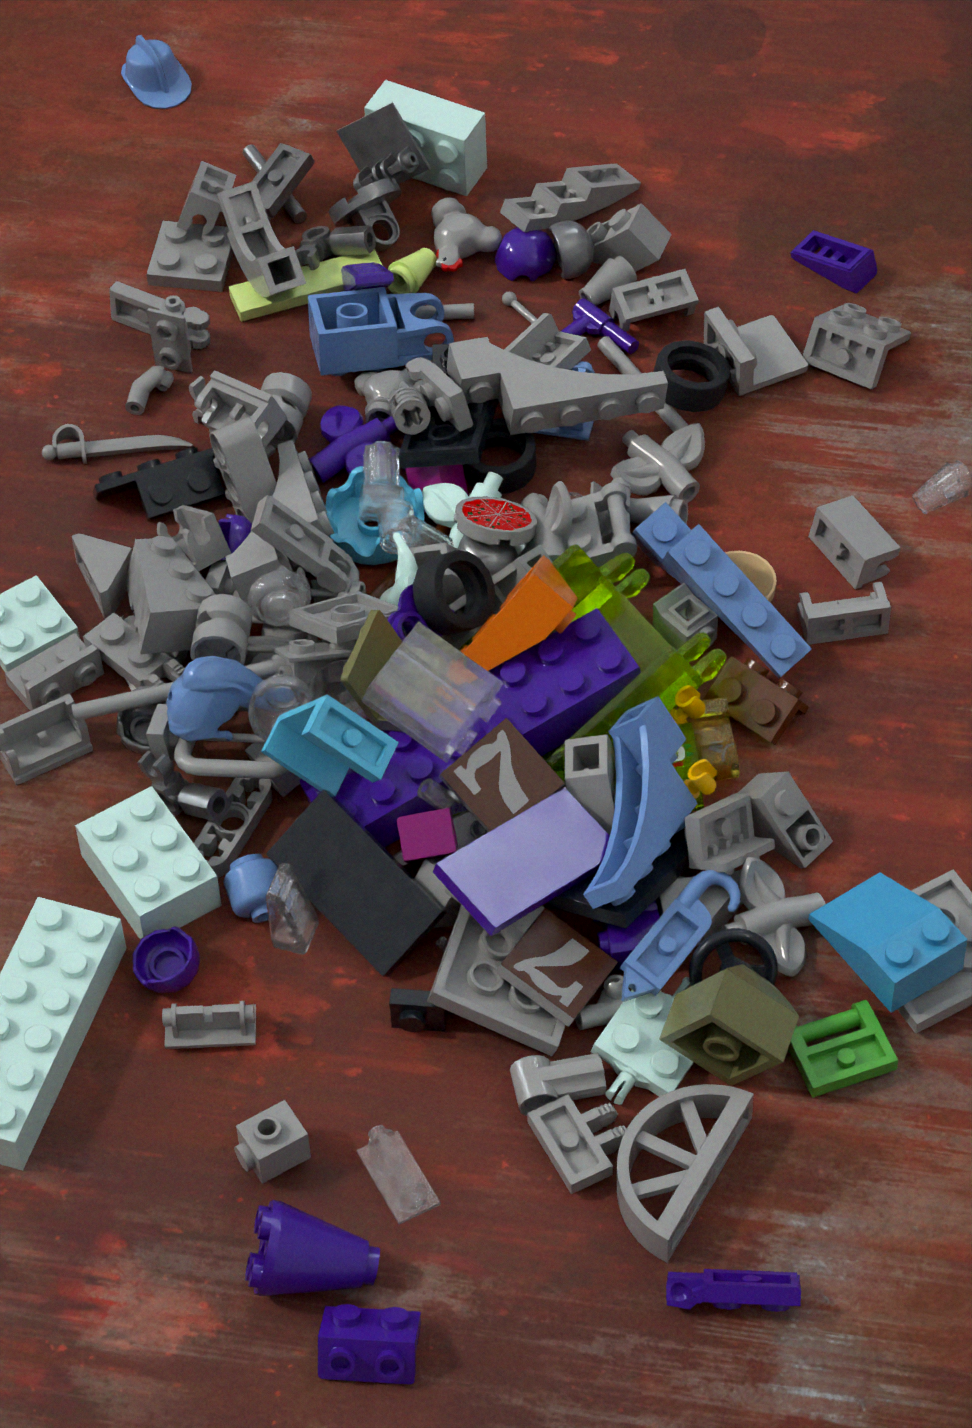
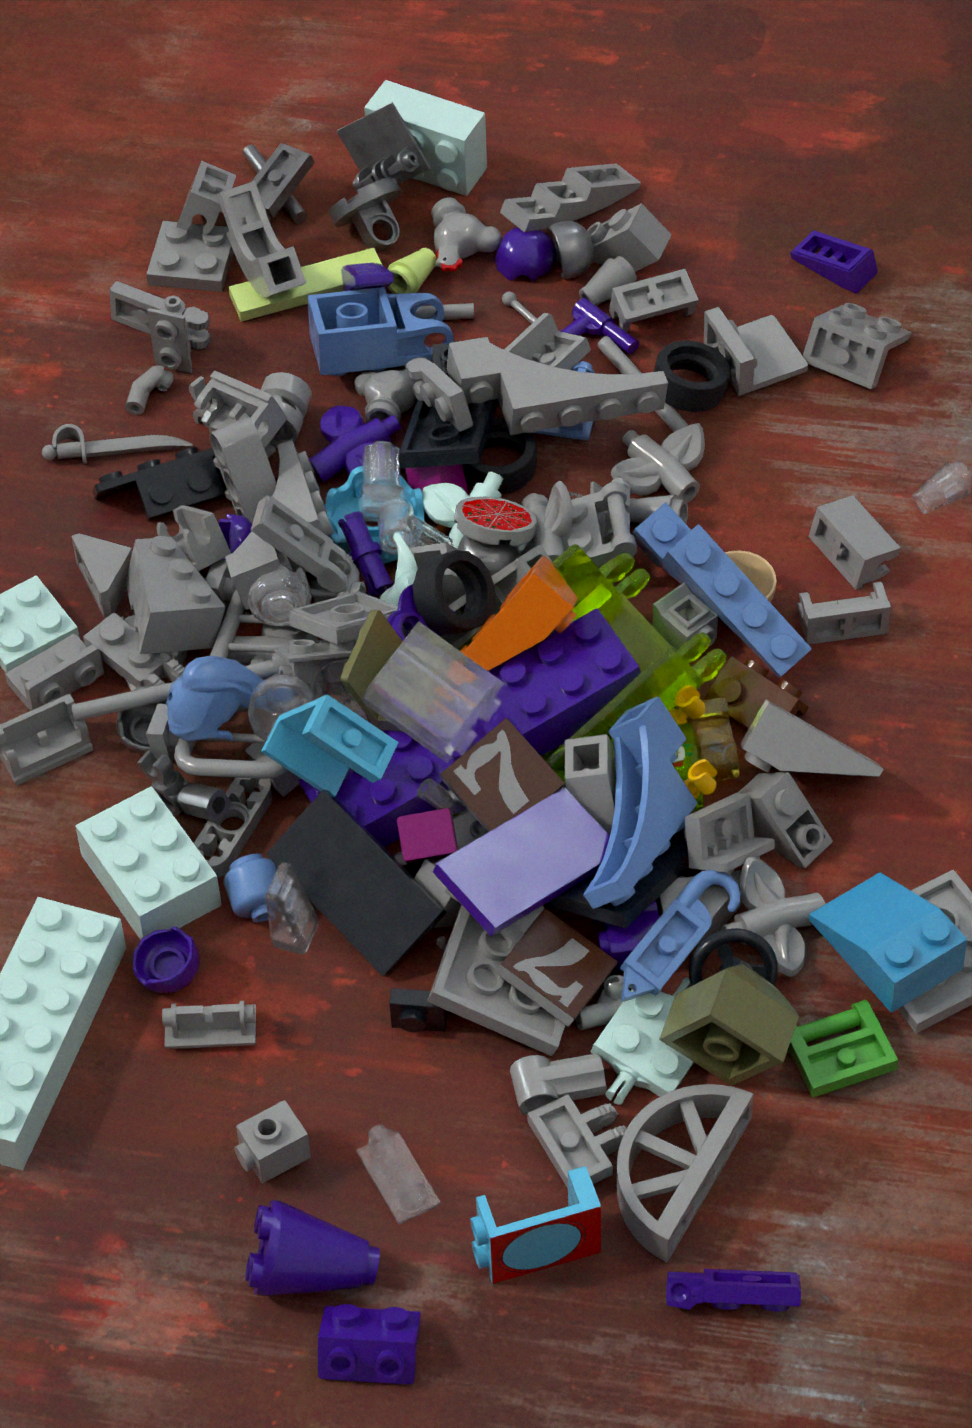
medium blue piece [121,35,192,109] -> none
light grey wheel [191,594,252,665] -> none
flat silver bar [295,225,376,270] -> none
light grey hinge [389,381,430,435] -> none
none -> dark purple pin [338,511,394,596]
none -> medium azure panel [470,1166,601,1284]
none -> light grey slope [740,699,884,776]

